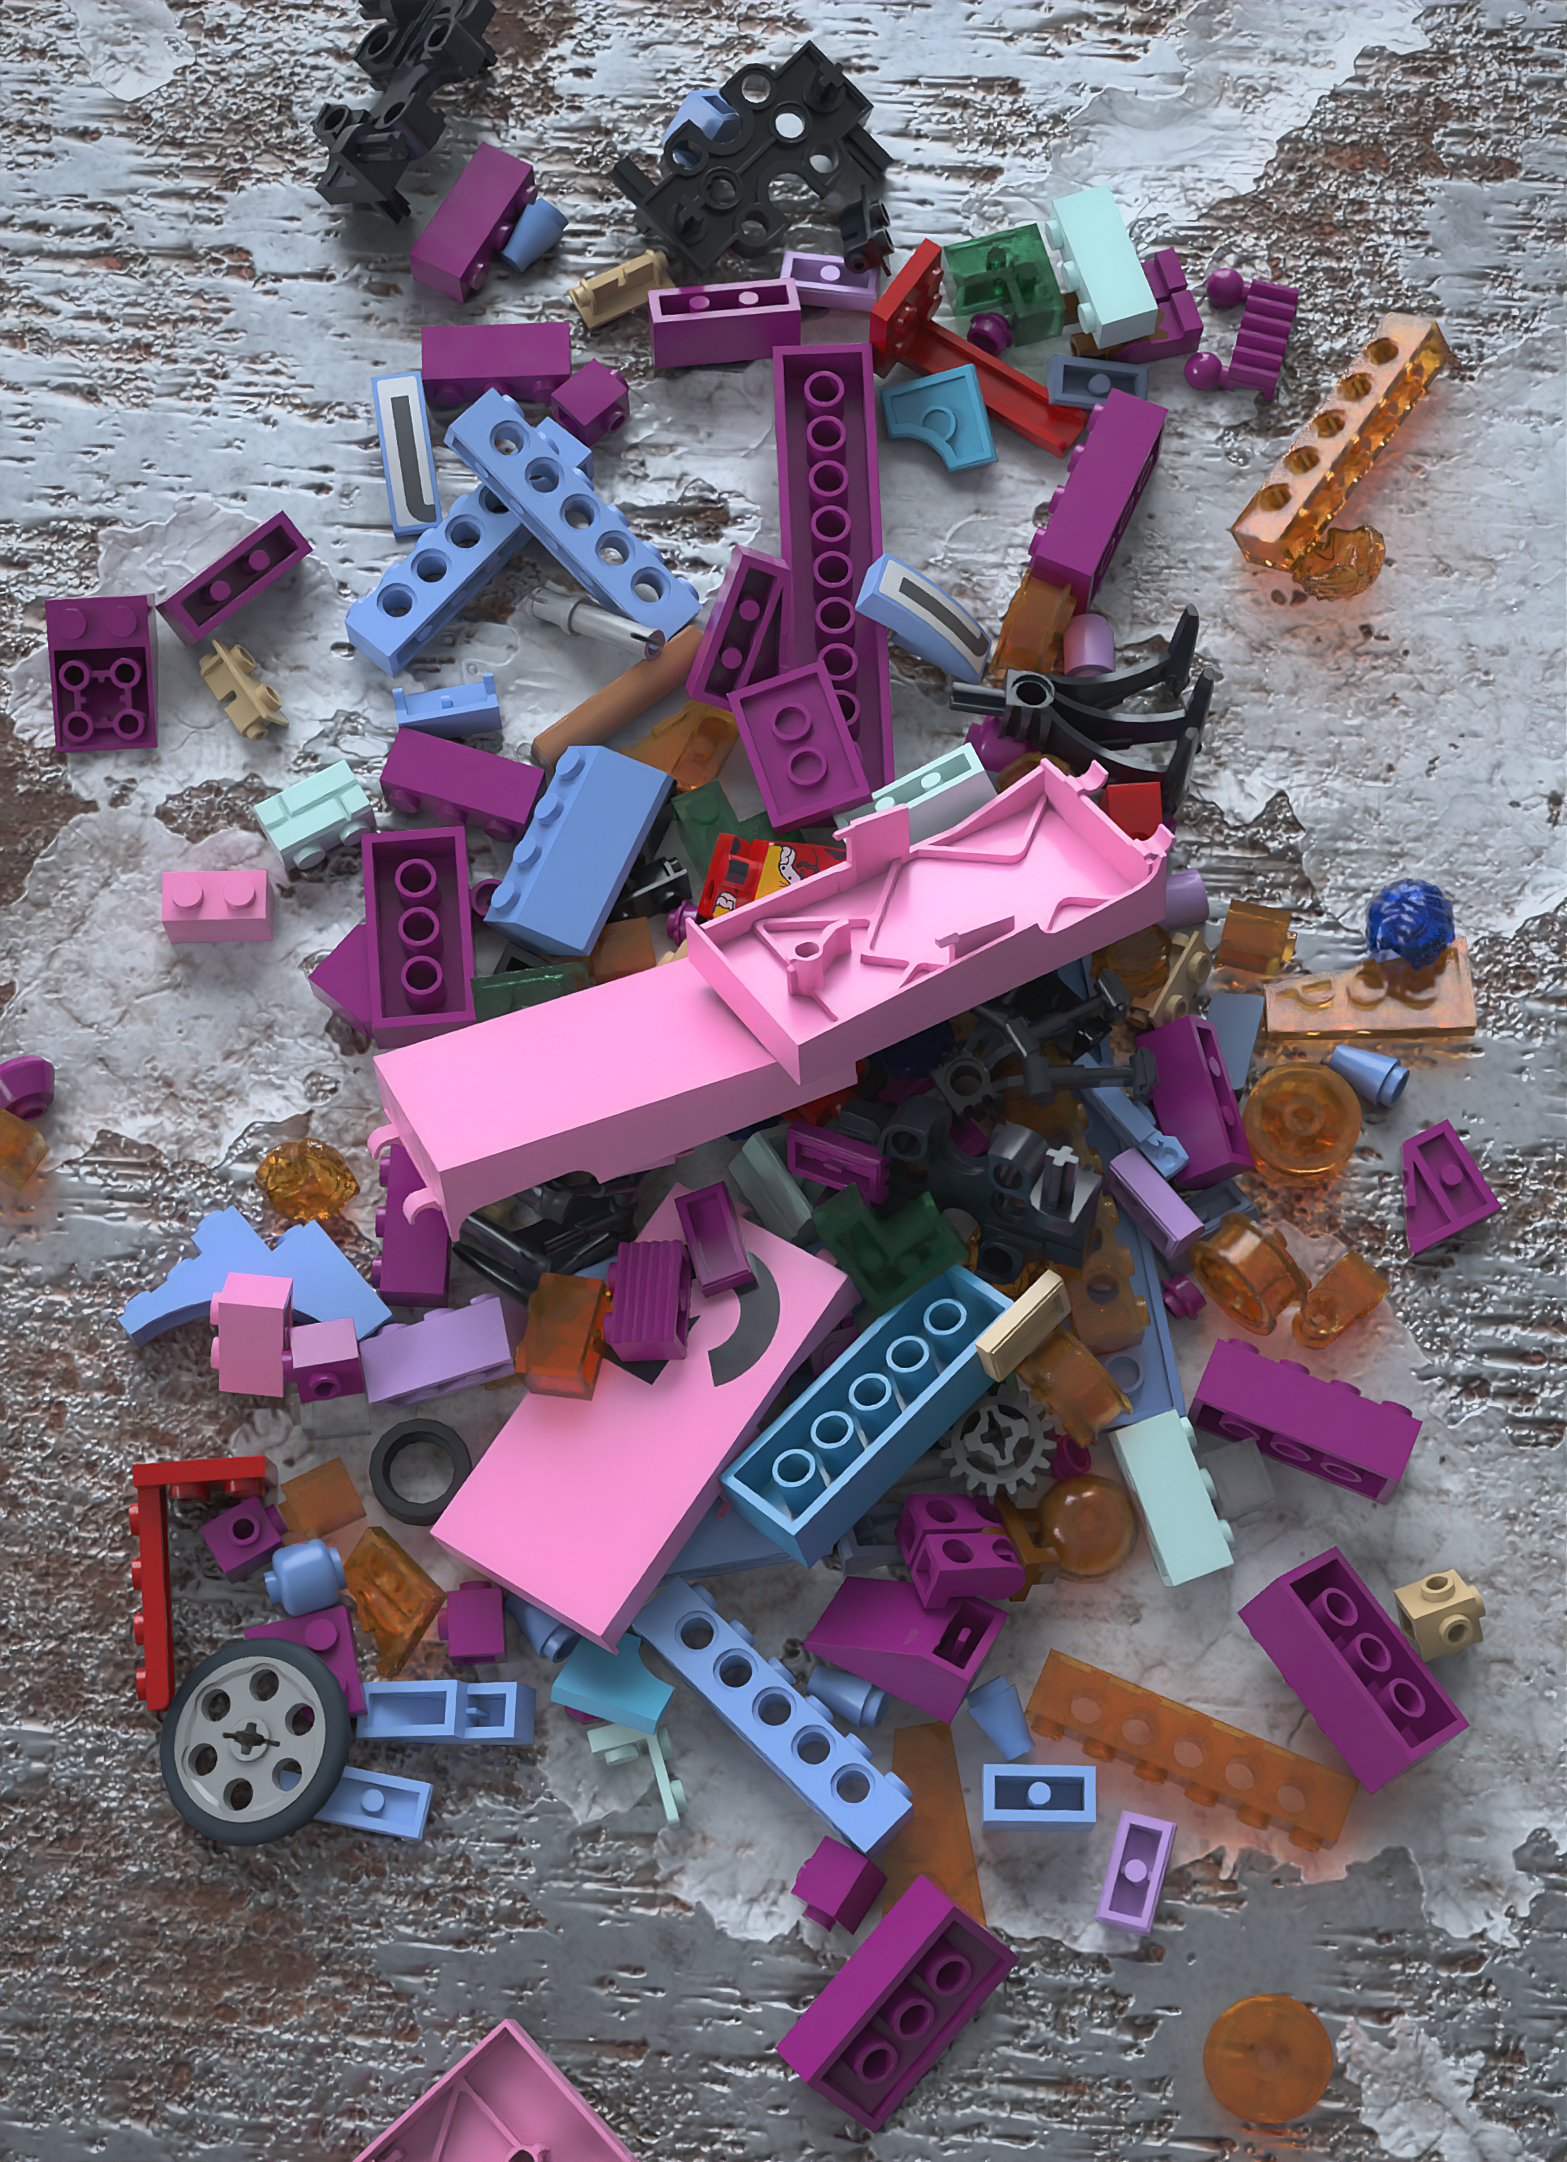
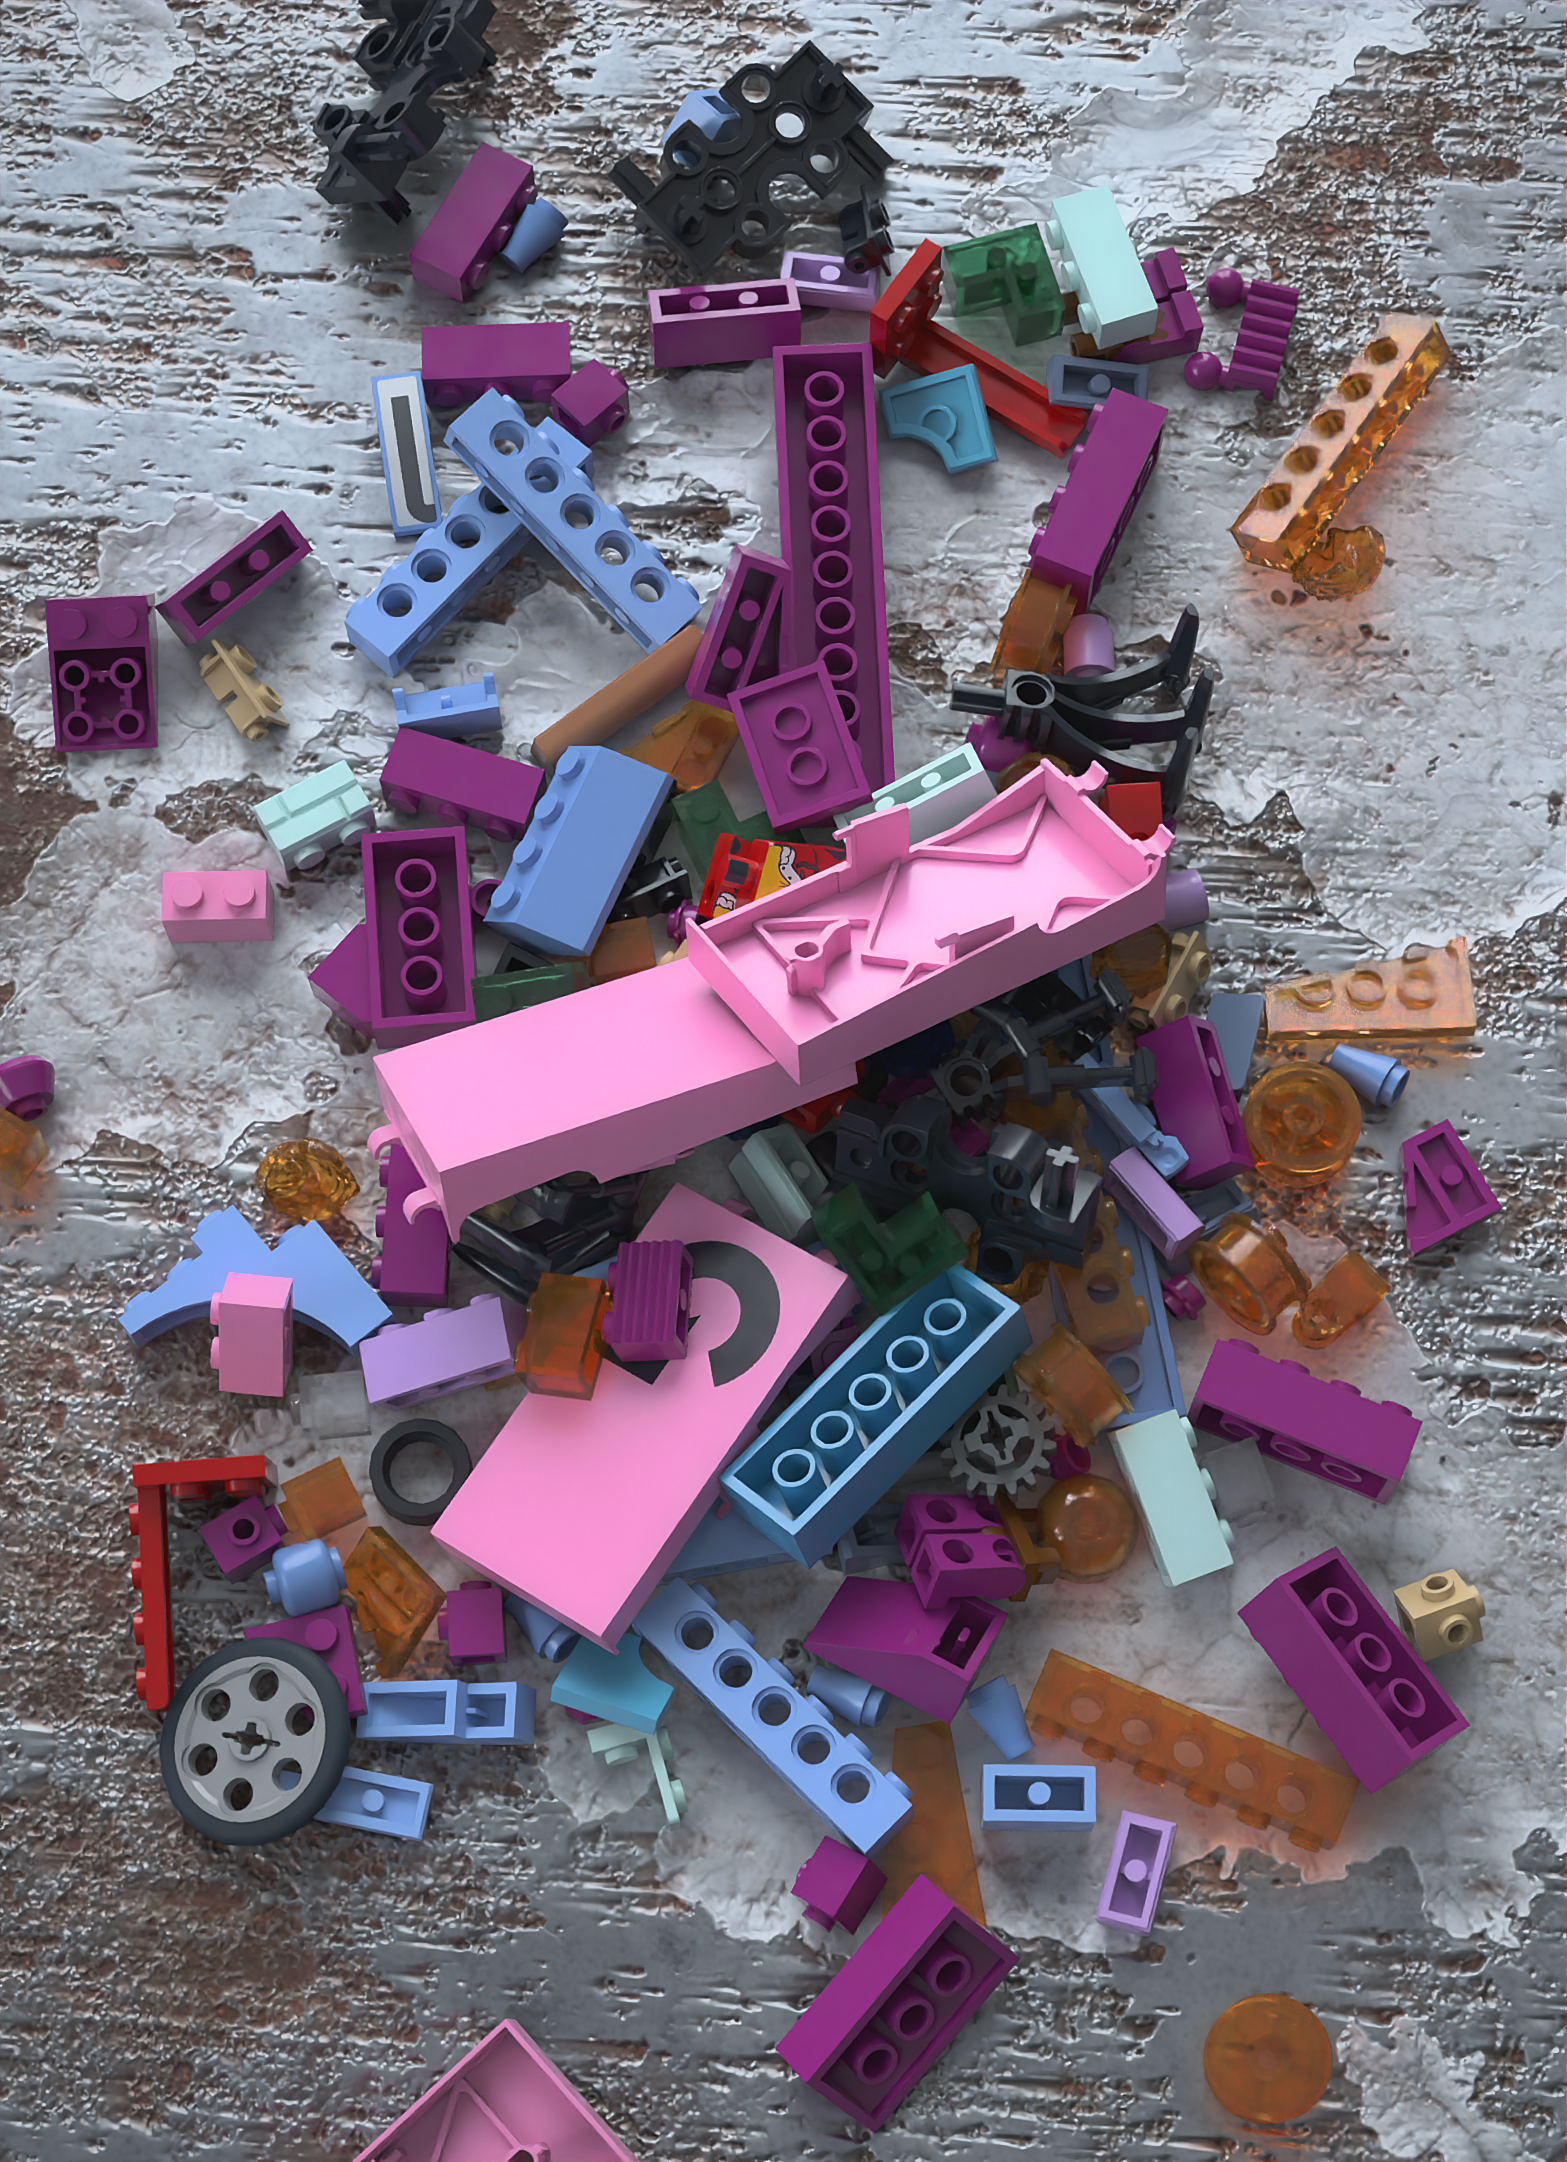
magenta brick [281,1317,366,1403] -> none
light grey pin [528,586,665,661] -> none
tan hinge [567,249,676,331] -> none
magenta tile [674,1181,757,1298] -> none
magenta tile [787,1119,890,1205] -> none
slope [854,552,992,685] -> none
magenta plate [967,312,1014,357] -> none
tan tile [975,1269,1072,1383] -> none
clear orange brick [1215,898,1298,977] -> none
clear blue hair [1365,877,1456,971] -> none

